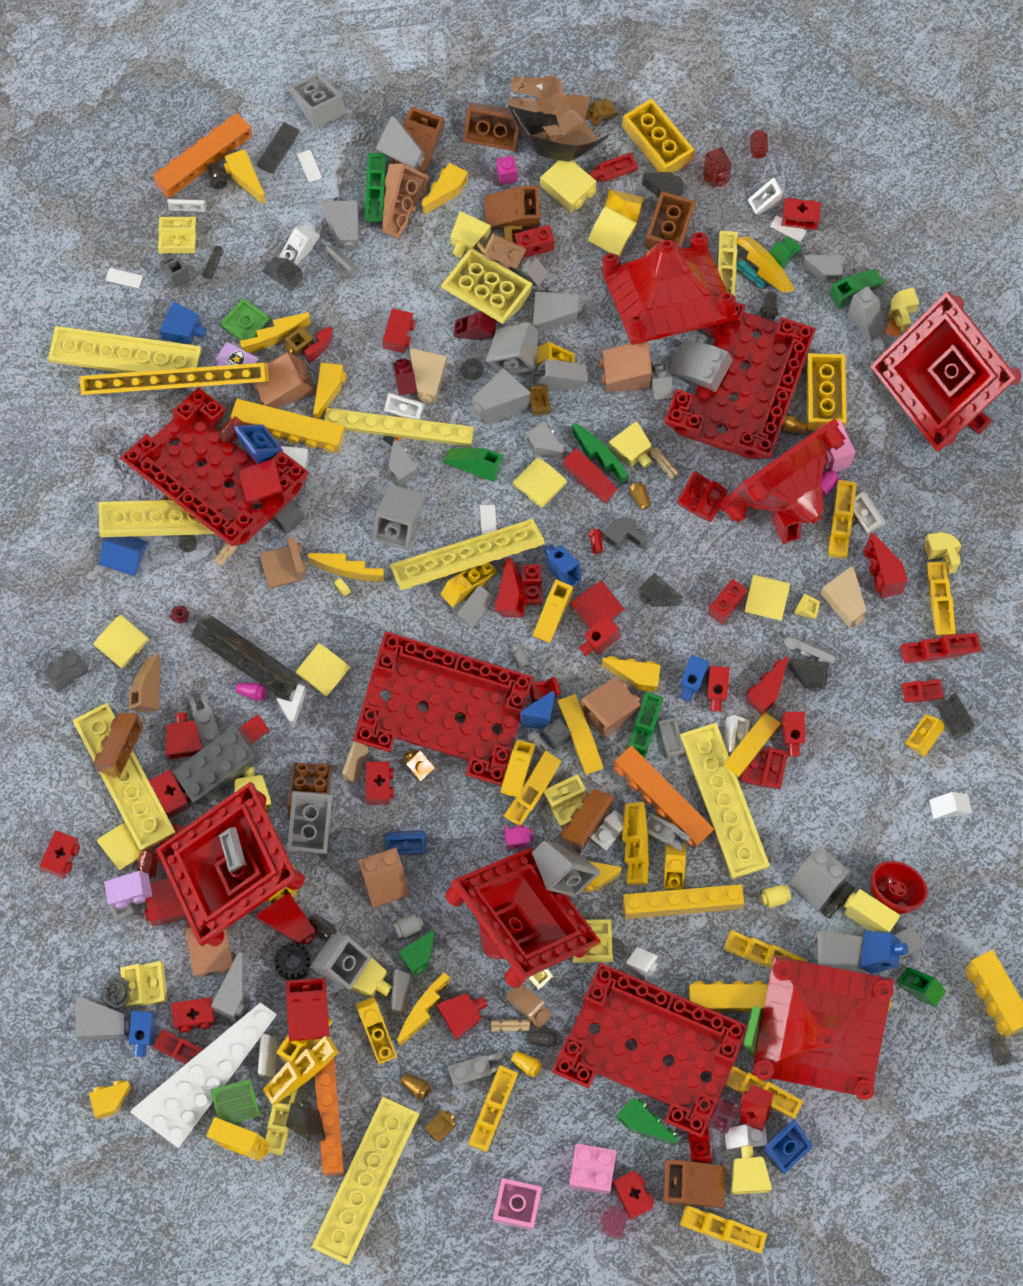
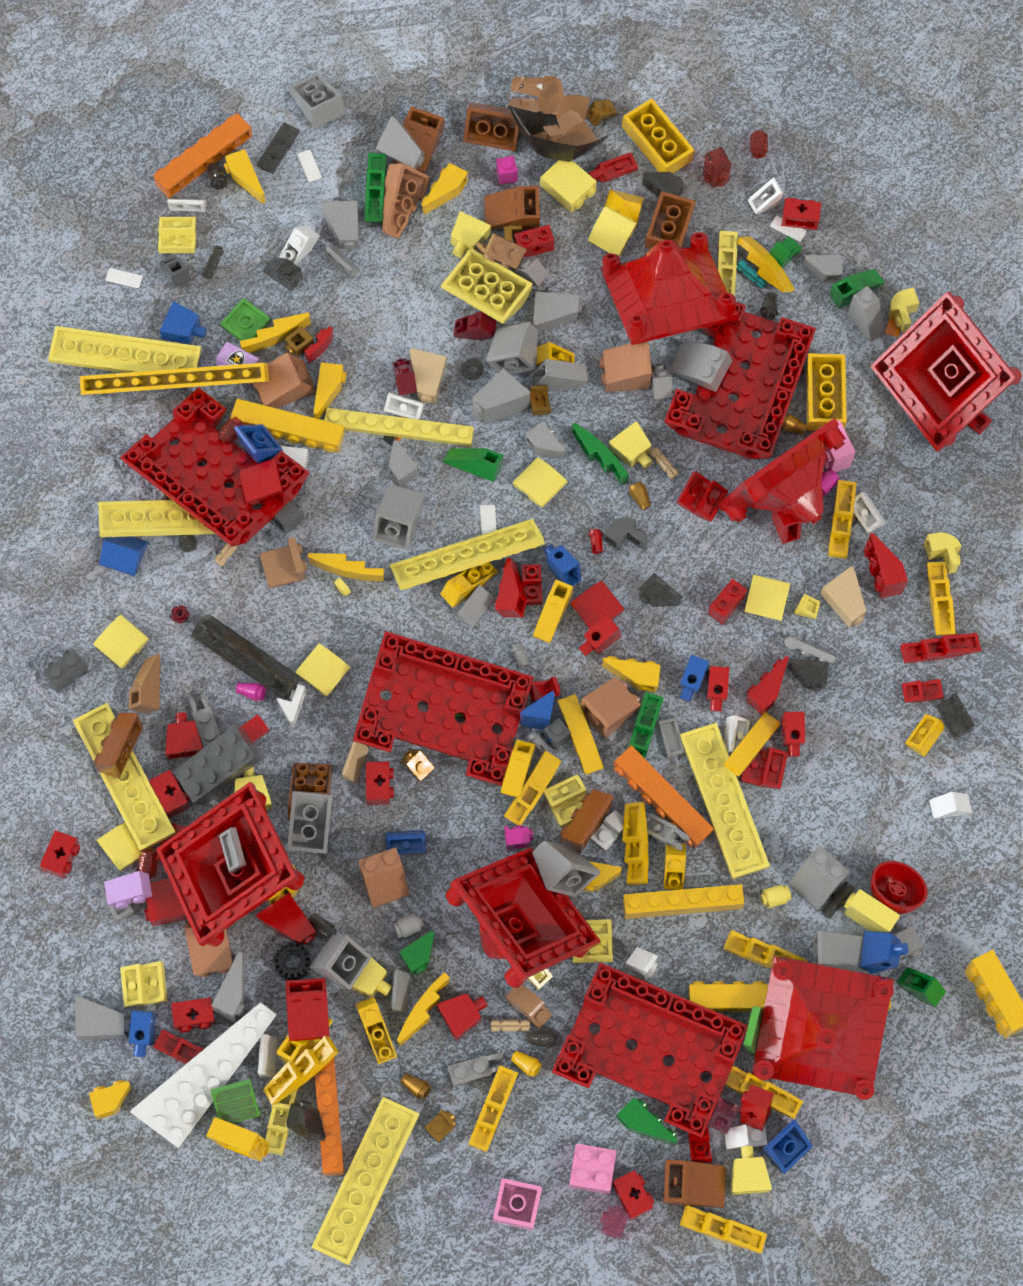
clear smoke gear [102,976,132,1009] -> none
red brick [383,308,416,354] -> none
red slope [563,448,618,504] -> none
clear smoke cone [989,1034,1012,1066] -> none

